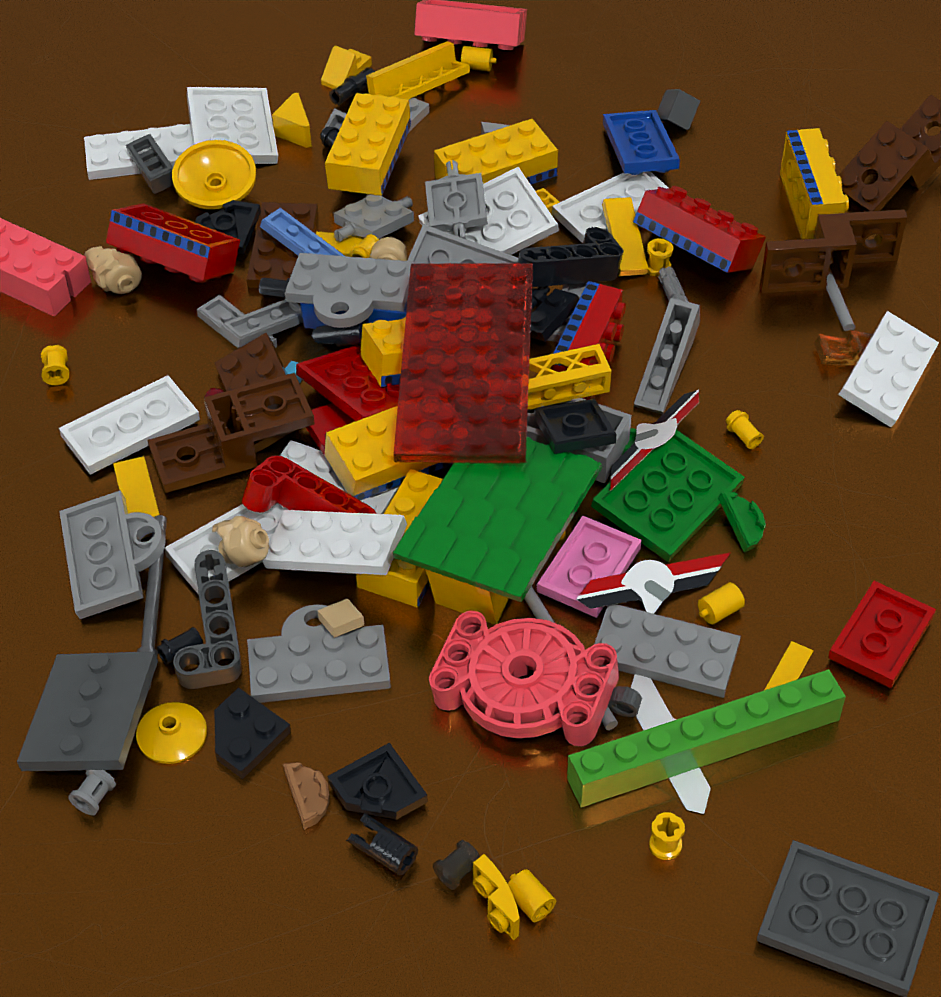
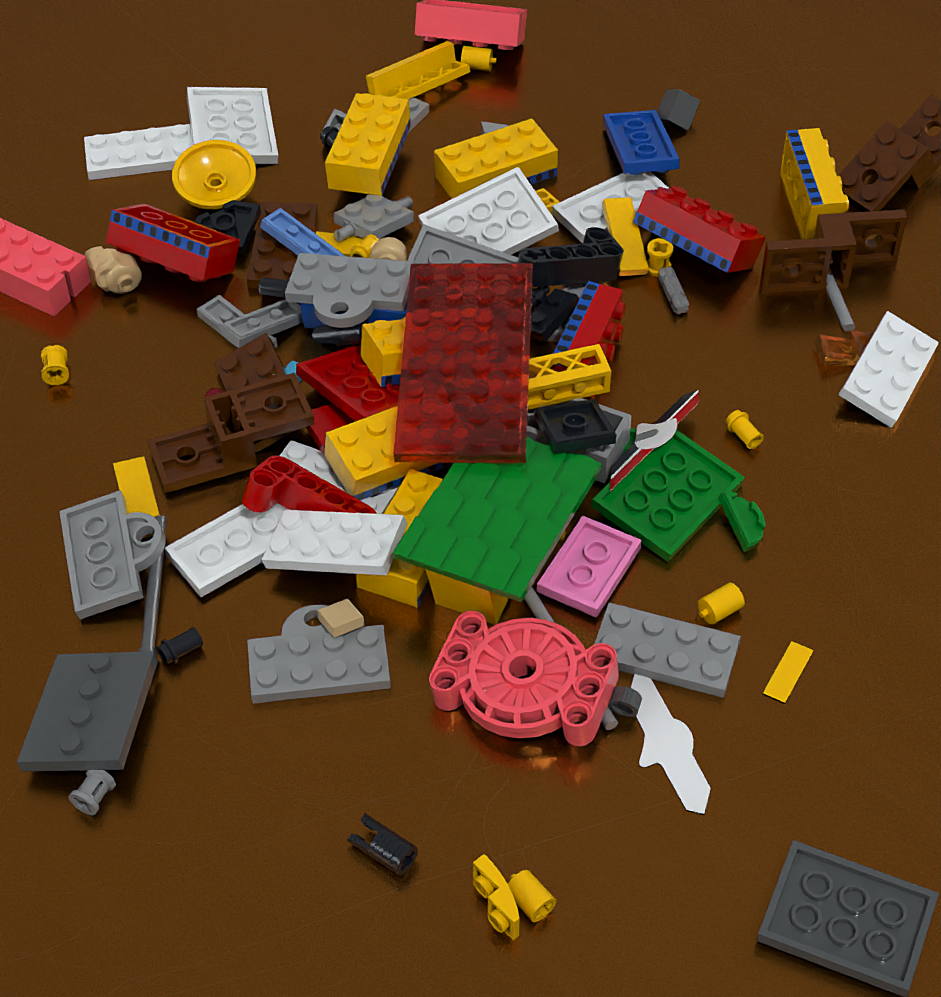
white plate [59,375,200,475] -> none
dark grey slope [126,134,173,194] -> none
yellow dish [136,702,207,764] -> none
dark grey beam [173,550,242,689] -> none
tan head [212,516,269,567] -> none
black plate [214,688,291,779] -> none
yellow slope [272,93,312,148] -> none
medium nougat tile [283,762,330,830] -> none
yellow slope [321,46,372,89] -> none
black plate [327,743,428,820] -> none
black pin [329,67,375,106] -> none
light grey plate [425,160,488,239] -> none
clear smoke bush [433,840,480,890] -> none
bright green brick [567,669,846,808] -> none
sticker [576,552,731,614] -> none
light grey slope [634,298,700,414] -> none
yellow bush [649,812,685,860] -> none
red plate [828,581,936,688] -> none

